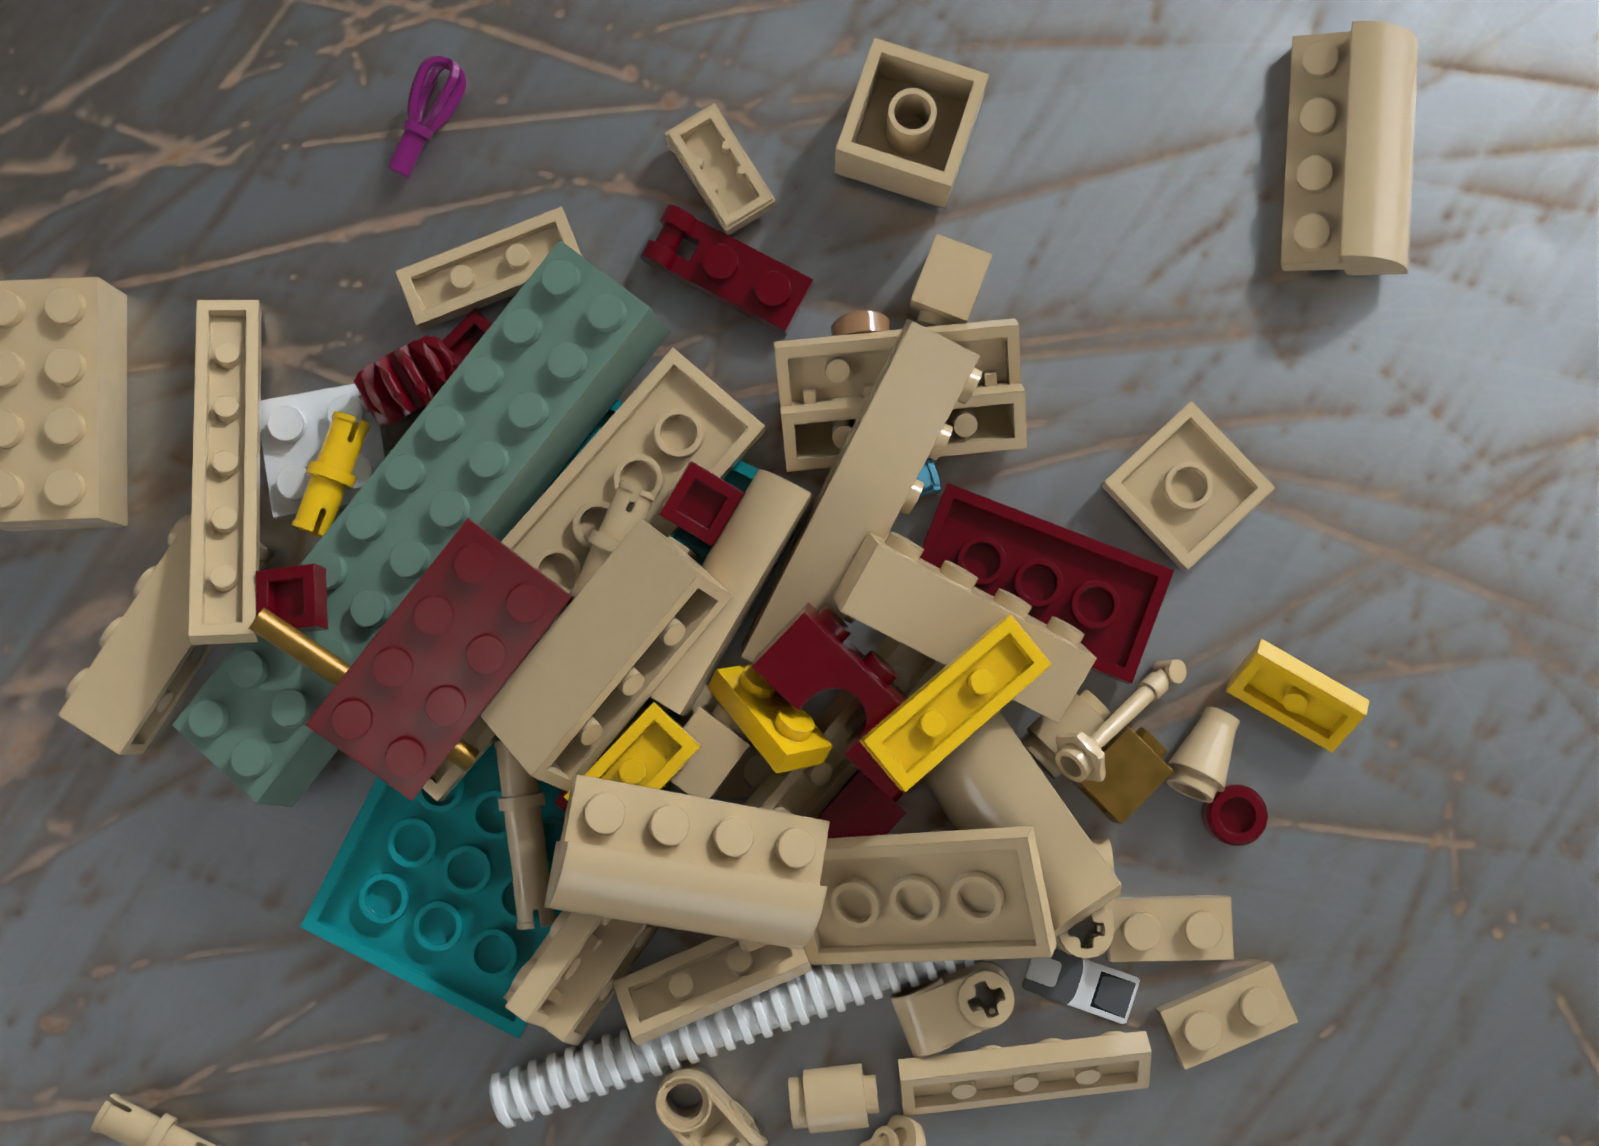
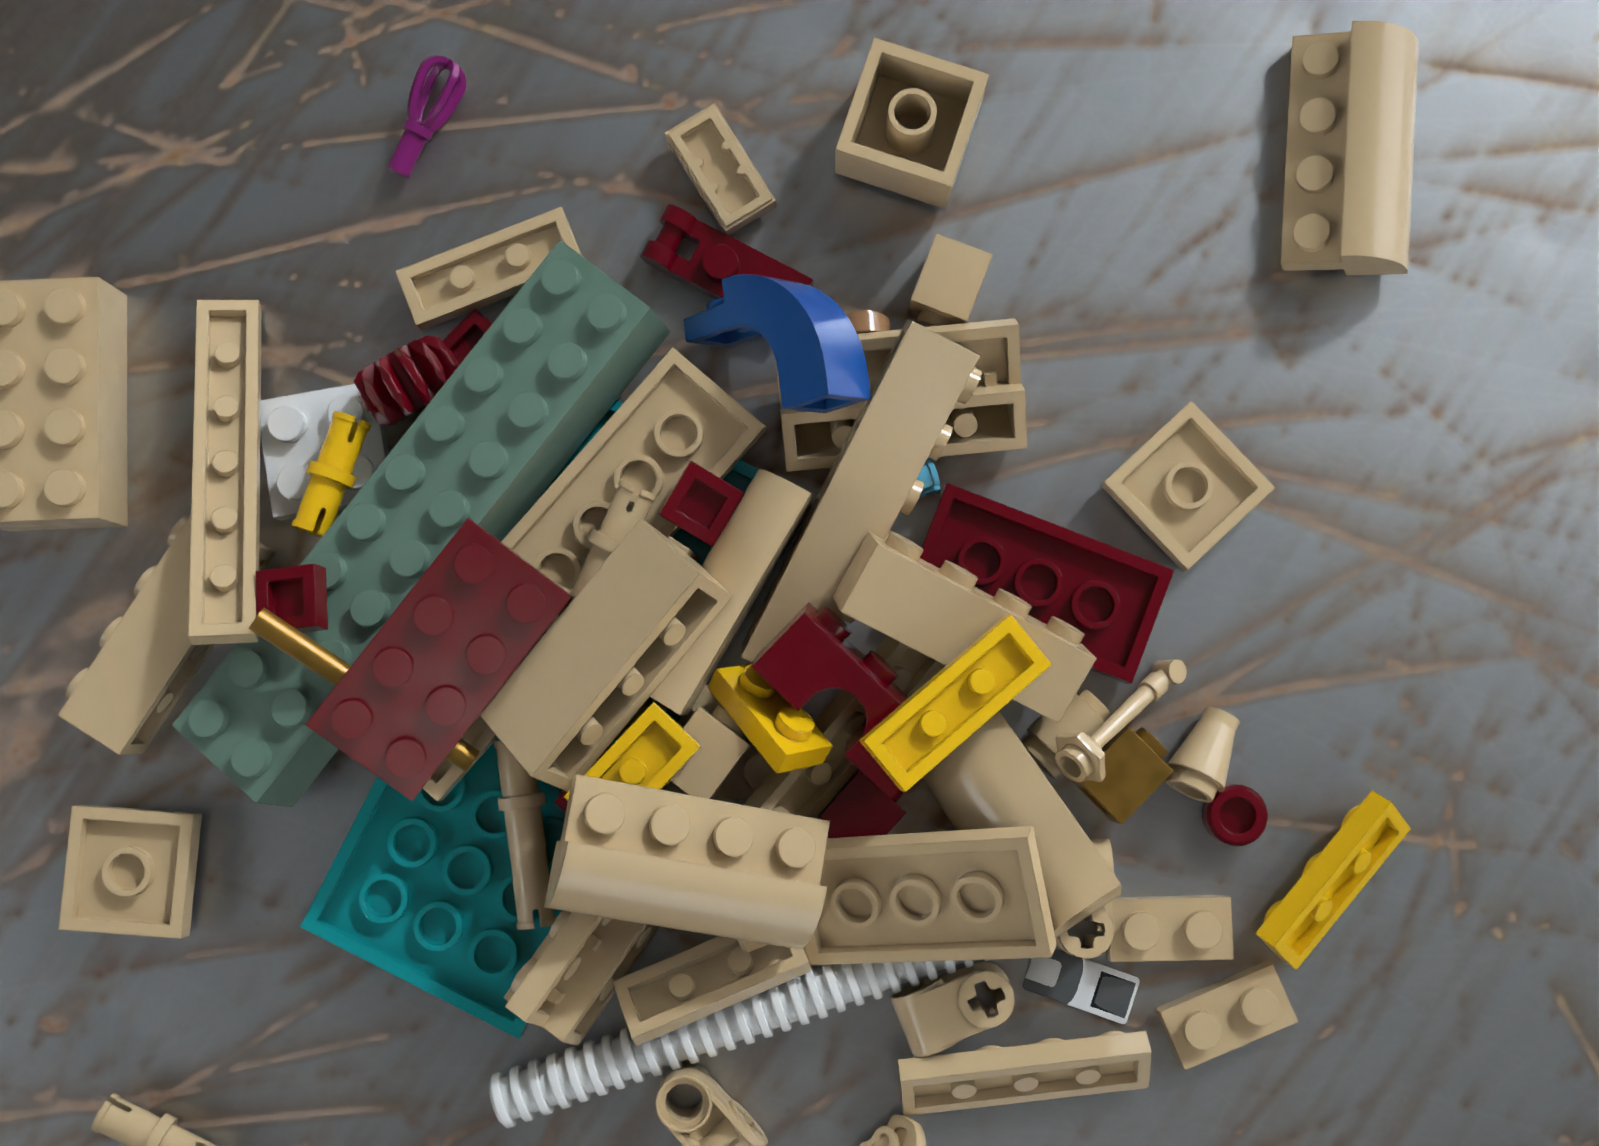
tan brick [788,1063,880,1134] -> none
yellow plate [1226,639,1369,753] -> none
none -> tan plate [58,805,202,939]
none -> blue arch [683,274,871,413]
none -> yellow plate [1255,790,1411,970]

